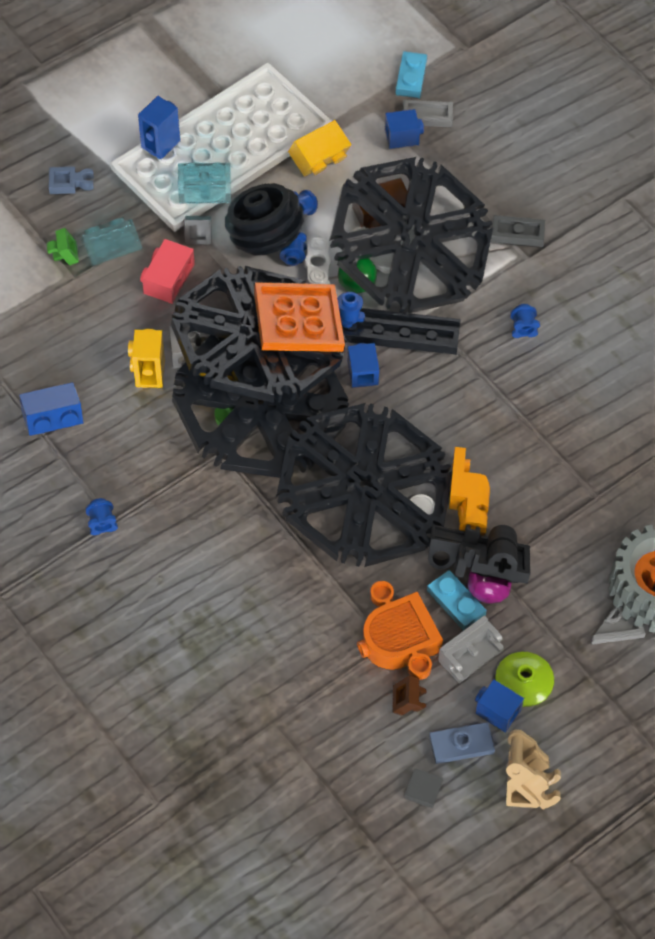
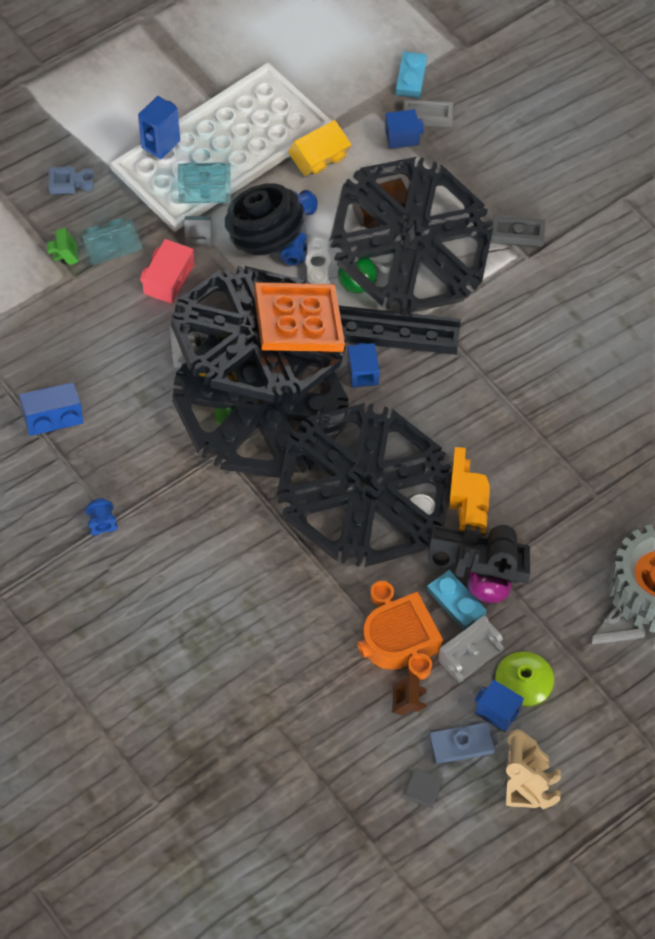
yellow brick [128,328,165,388] -> none
blue brick [337,292,365,328] -> none
blue brick [510,304,540,338] -> none

